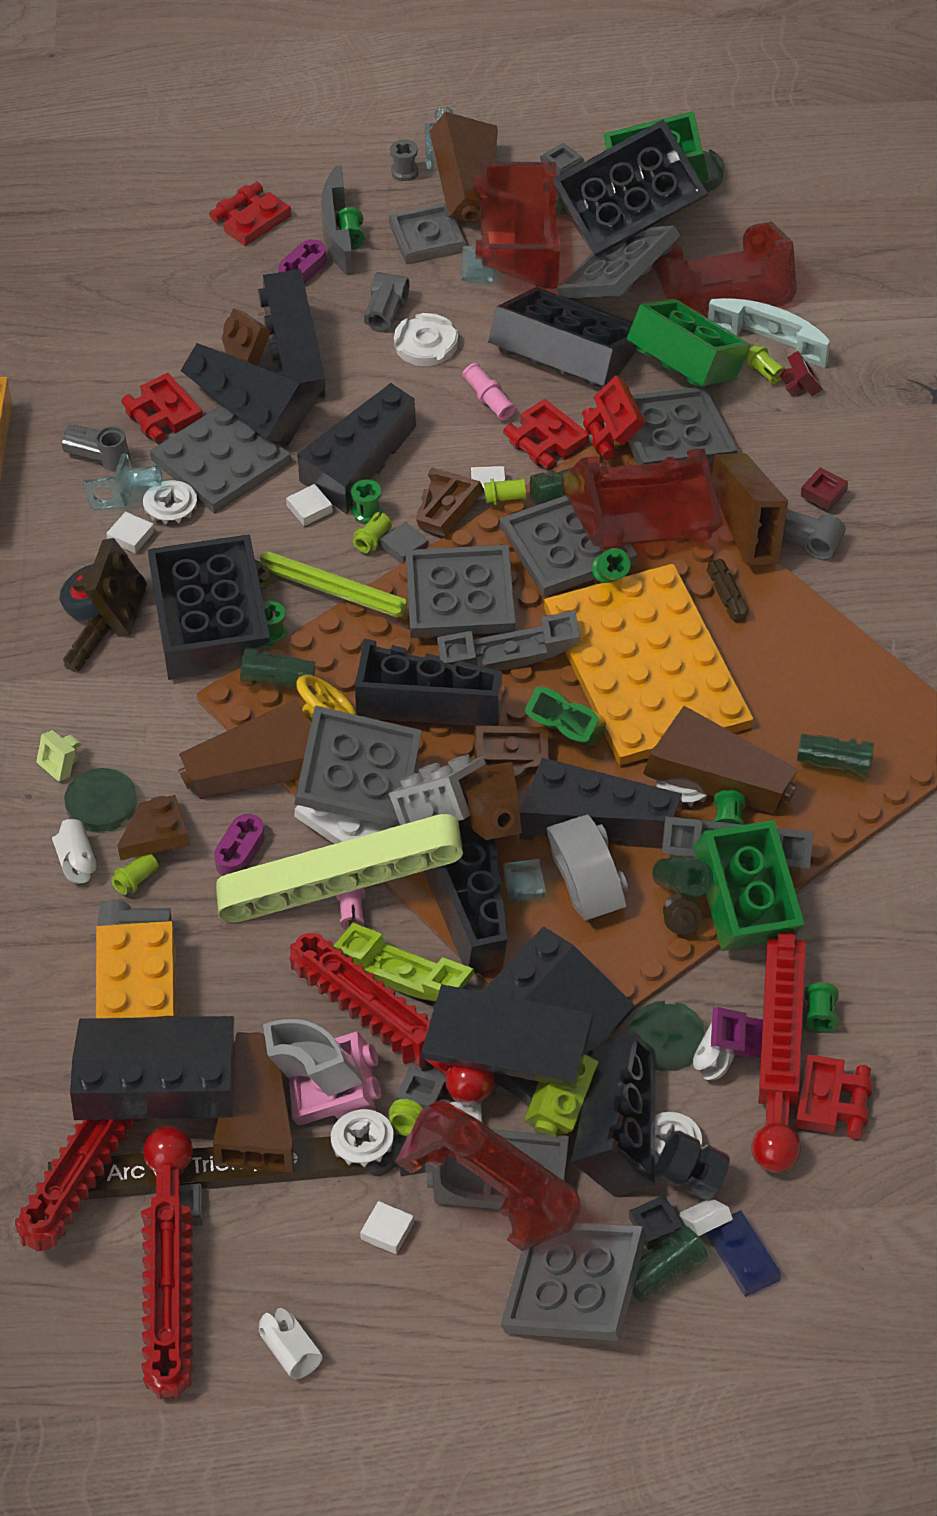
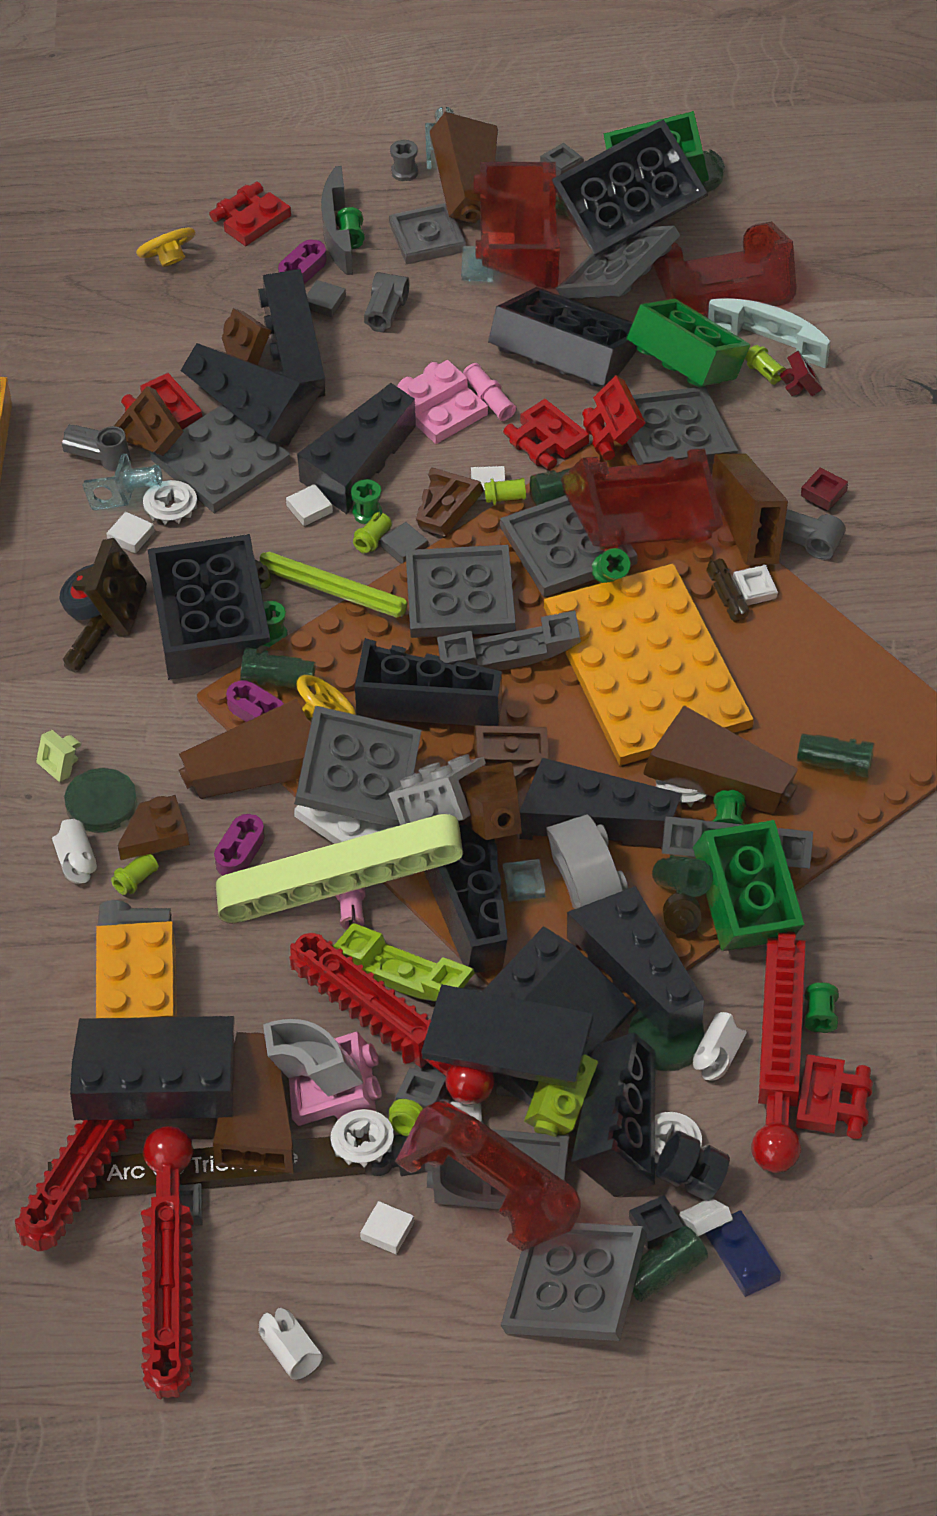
white tile [394,313,458,366] -> none
green brick [525,687,607,746] -> none
magenta slope [711,1007,763,1059] -> none
none -> reddish brown wing [114,386,184,456]
none -> yellow piece [136,227,196,267]
none -> magenta beam [226,680,284,722]
none -> dark grey tile [307,280,346,317]
none -> bright pink plate [397,360,488,444]
none -> black wedge [567,886,704,1039]
none -> white tile [733,565,778,606]

